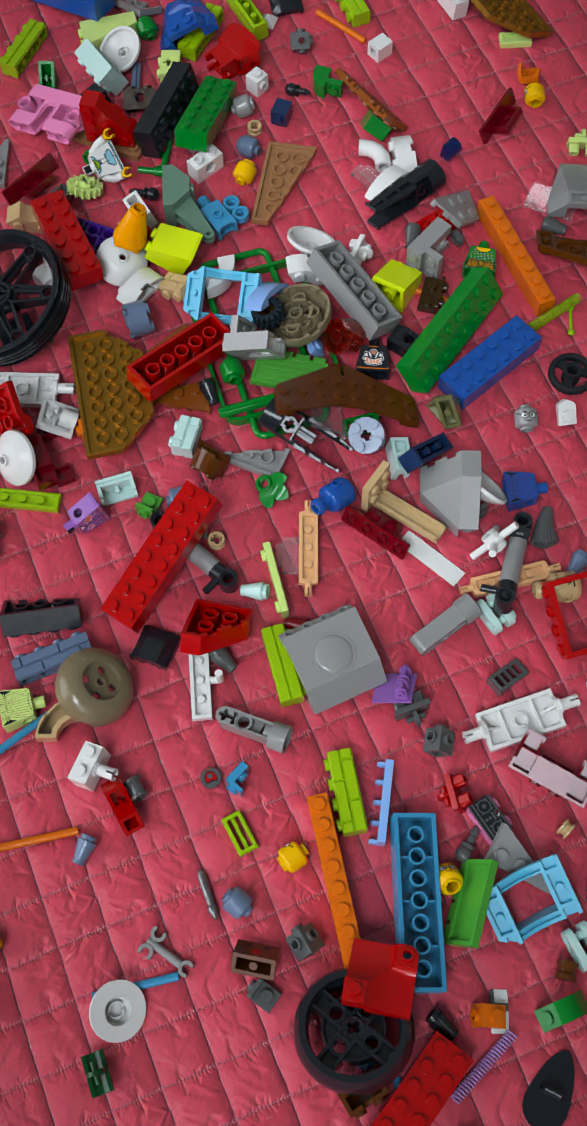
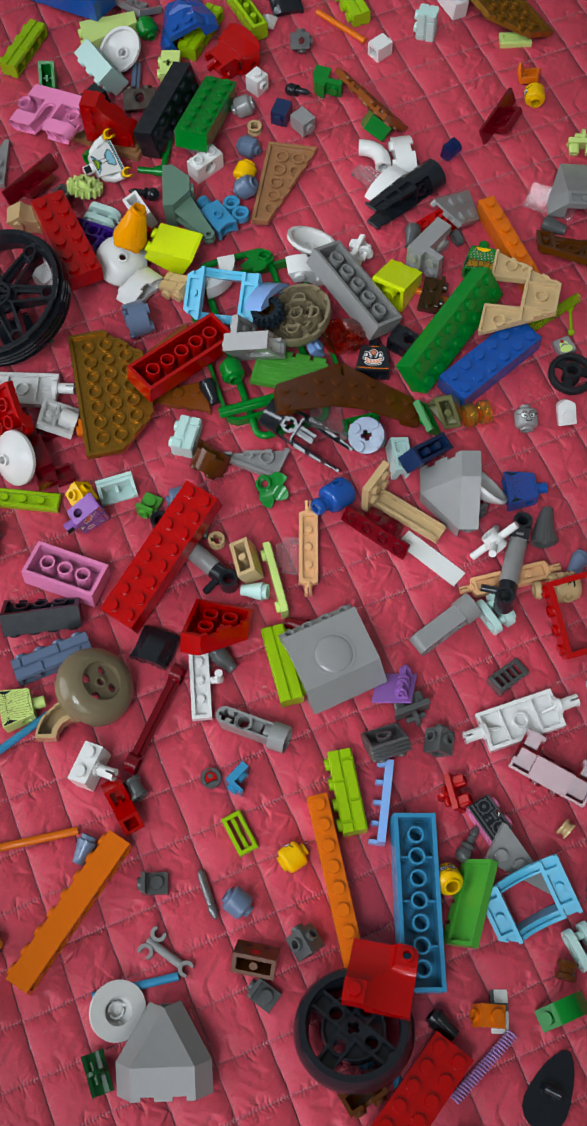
none -> orange brick [5,830,133,995]
none -> bright pink brick [21,541,111,607]
none -> yellow brick [65,481,98,506]
none -> light aqua brick [82,202,121,229]
none -> light grey panel [116,1001,213,1103]
none -> dark red piece [123,663,187,775]
none -> dark grey bracket [137,871,169,896]
none -> tan brick [229,537,264,584]
none -> sand blue head [233,174,259,200]
none -> green plate [240,249,274,272]
none -> light grey brick [290,106,316,137]
none -> flat silver brick [360,722,412,763]
none -> light aqua brick [413,3,439,43]
none -> green plate [413,399,441,436]
none -> clear yellow wheel [461,400,493,428]
none -> tan wing [478,249,562,336]
none -> tile [552,336,577,356]

